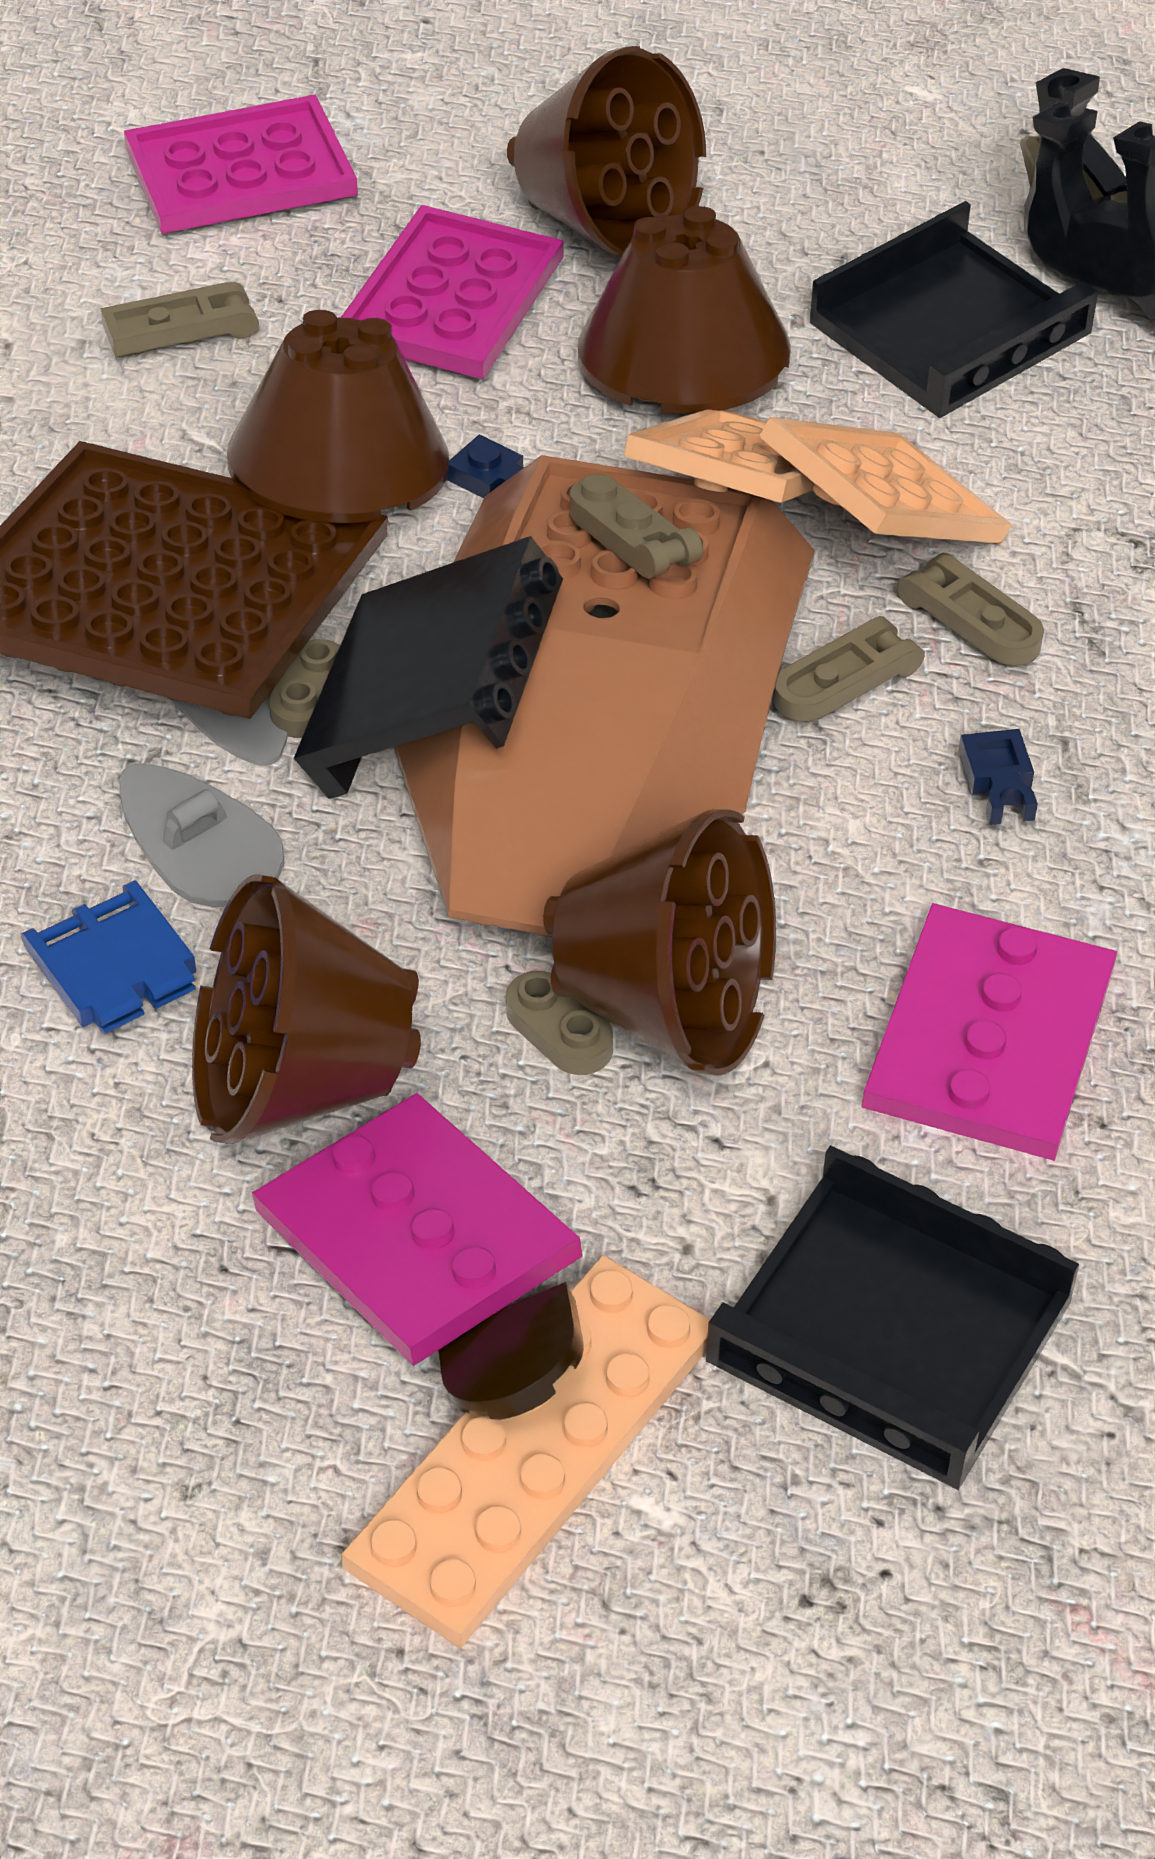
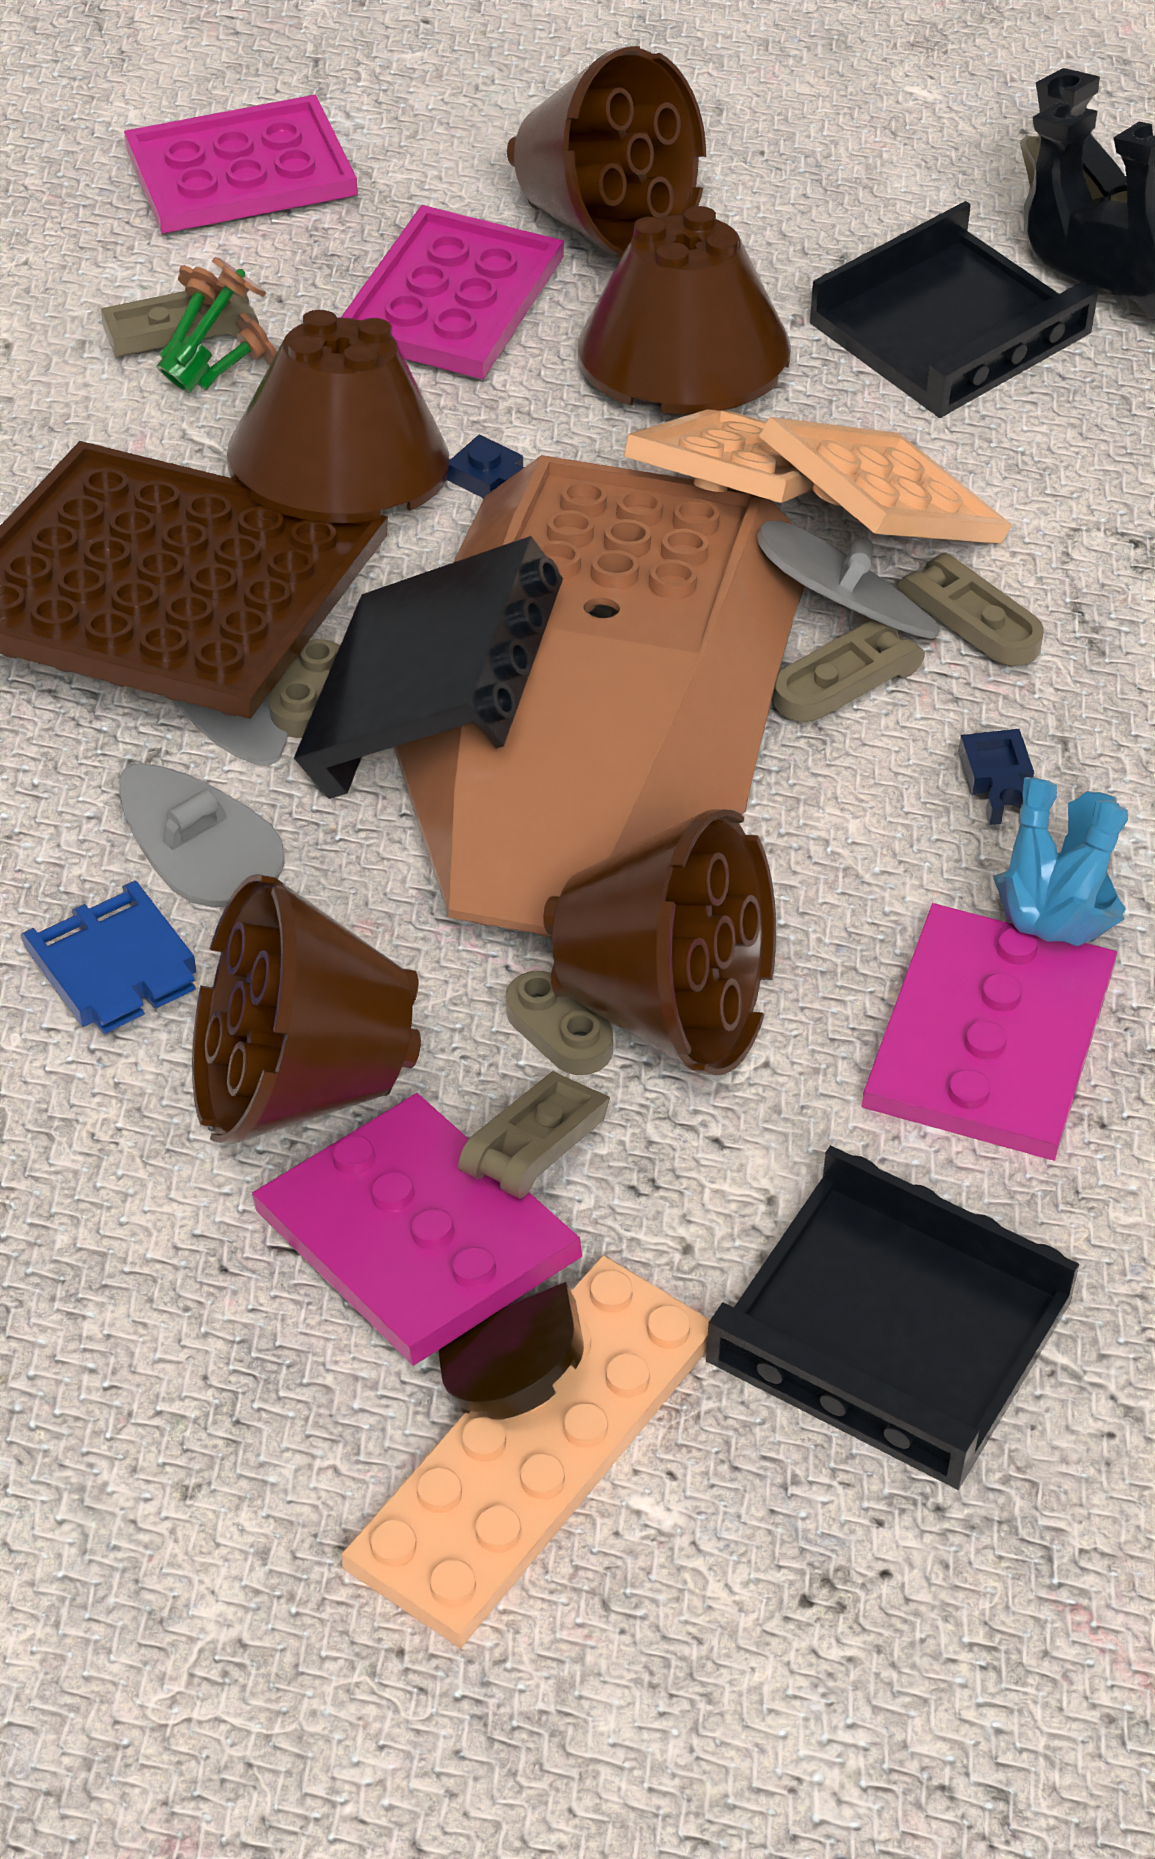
dark tan plate [569,474,703,579] -> none
none -> plant [156,257,277,393]
none -> dark tan plate [458,1071,610,1199]
none -> light grey shield [757,521,940,639]
none -> dark azure piece [993,777,1128,946]

